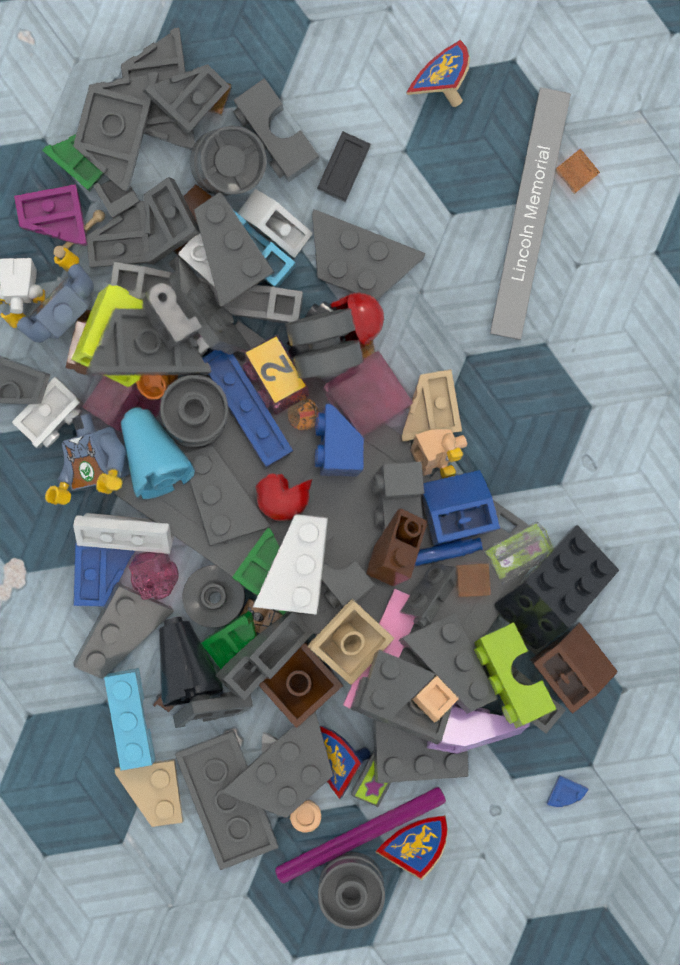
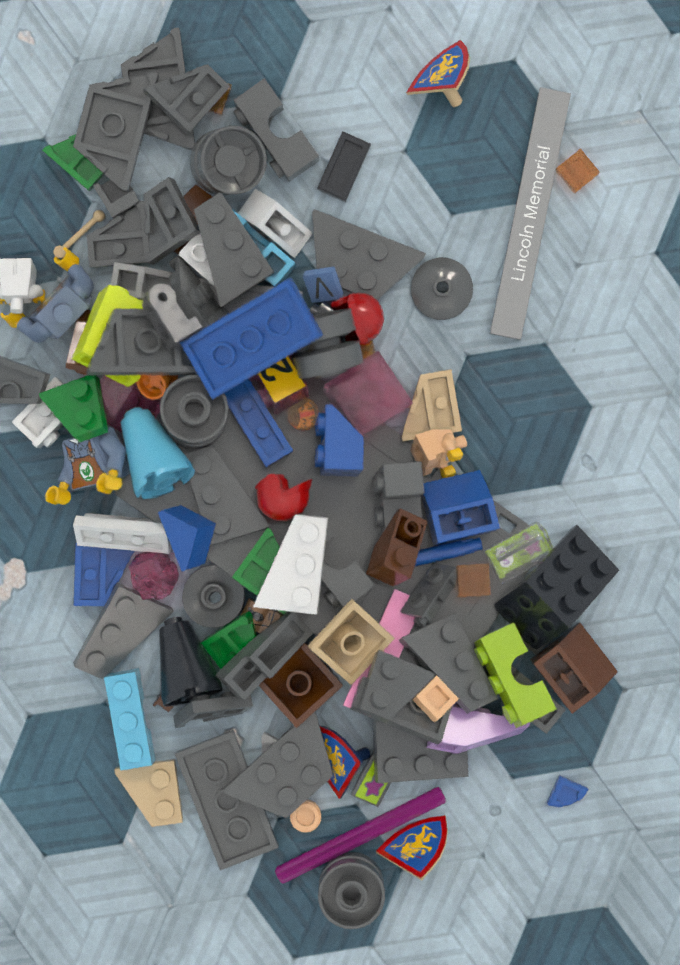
magenta wing [14,184,87,246] -> none
none -> green wing [39,375,108,443]
none -> blue slope [158,505,216,572]
none -> blue tile [180,278,324,399]
none -> medium blue tile [303,267,343,303]
none -> dark grey dish [411,257,473,320]

